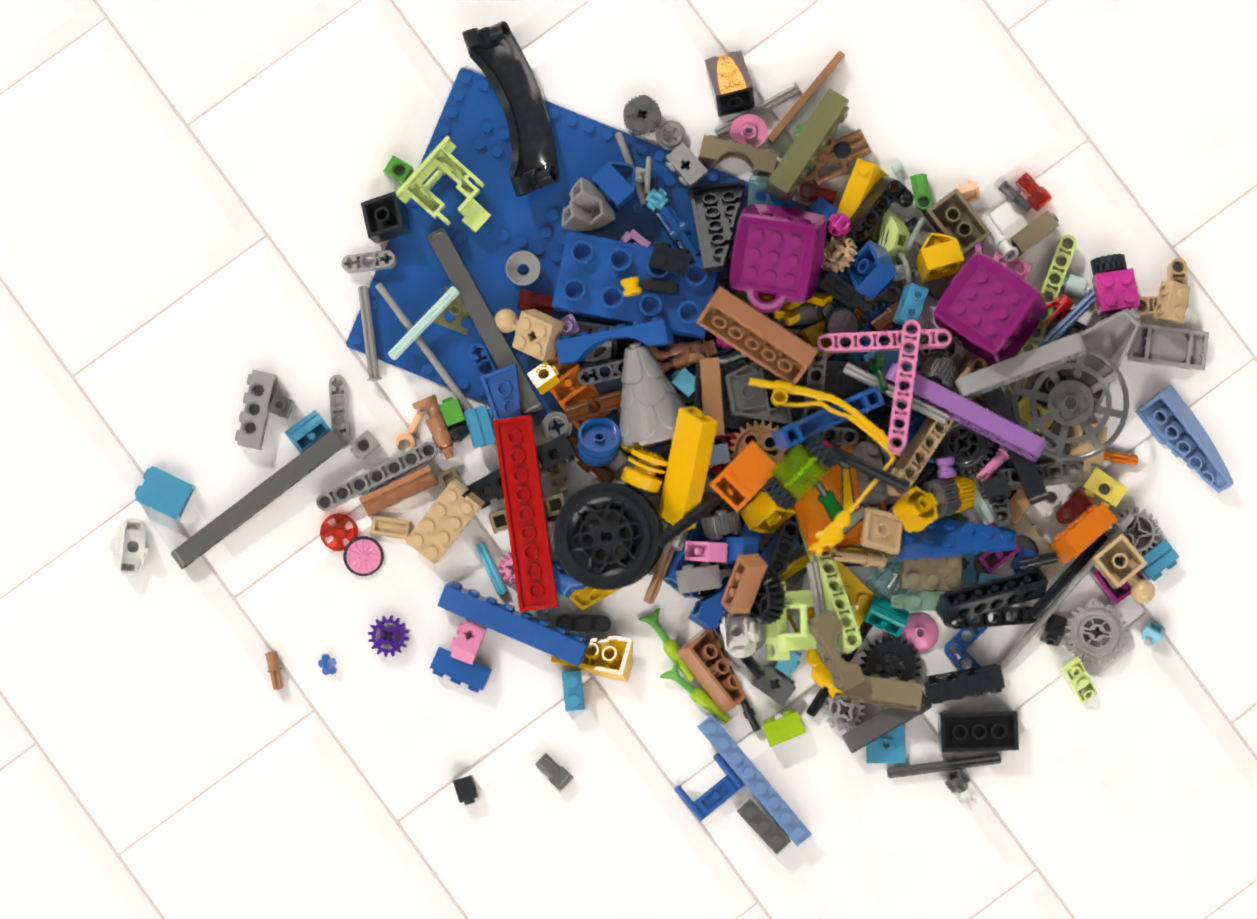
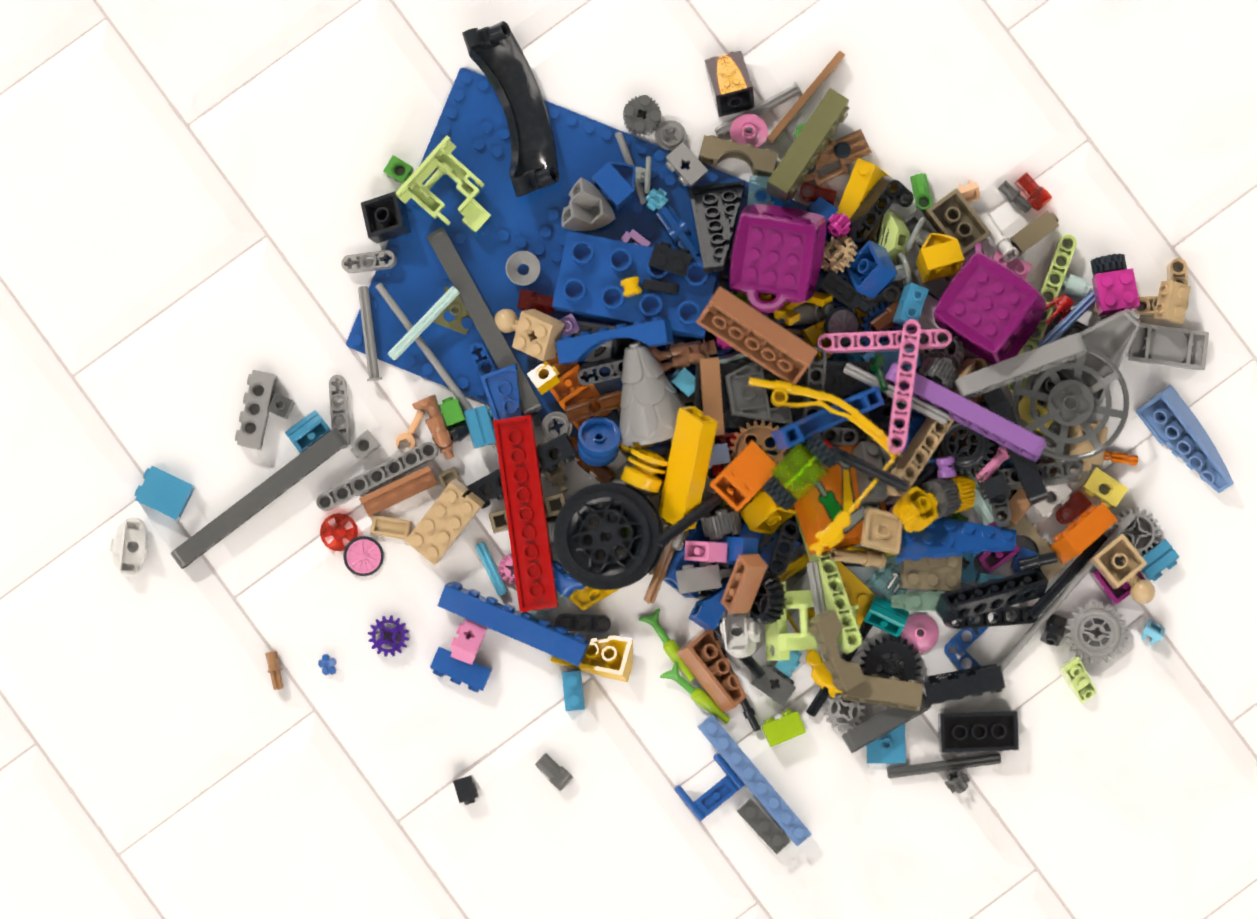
light aqua hand [891,161,905,186] -> none

